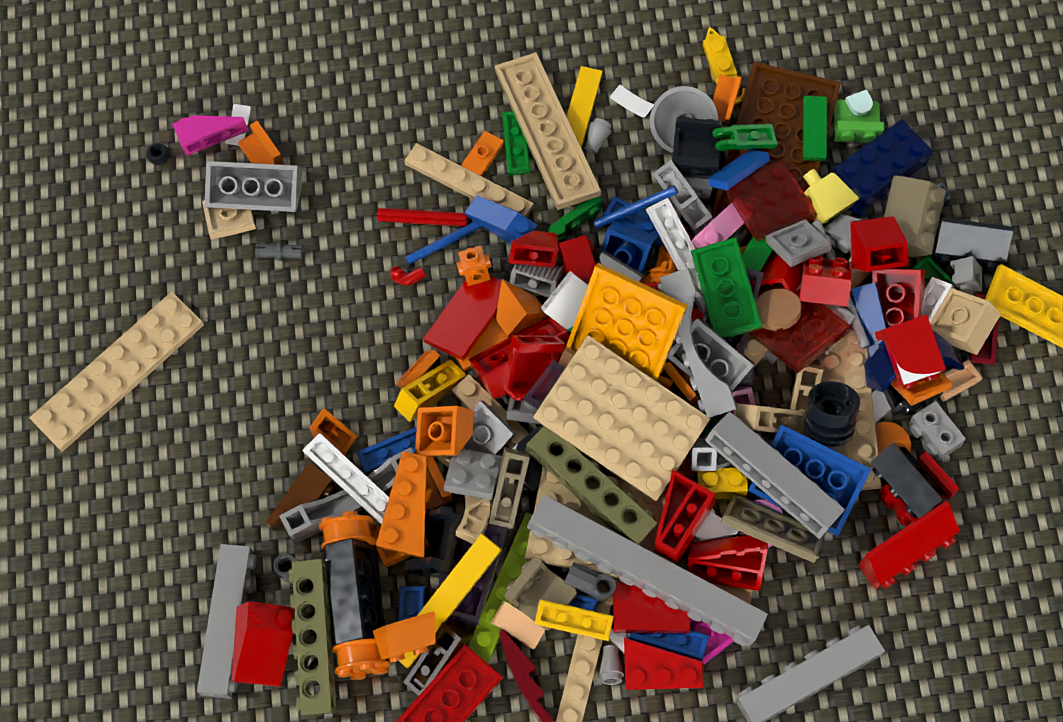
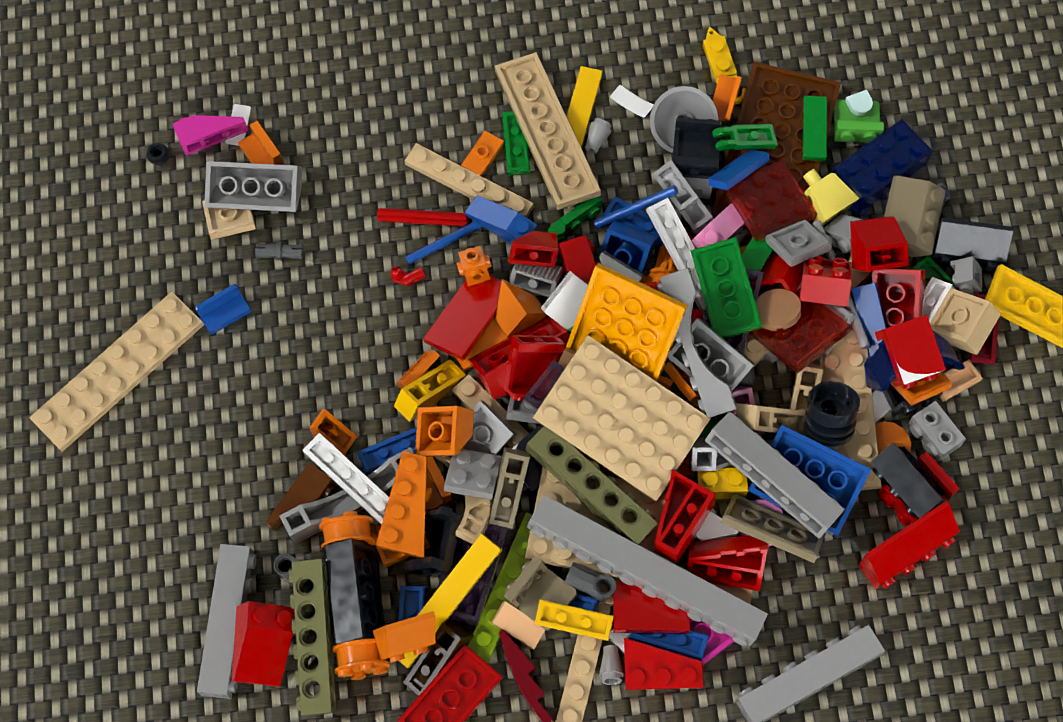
none -> blue panel [195,284,251,335]

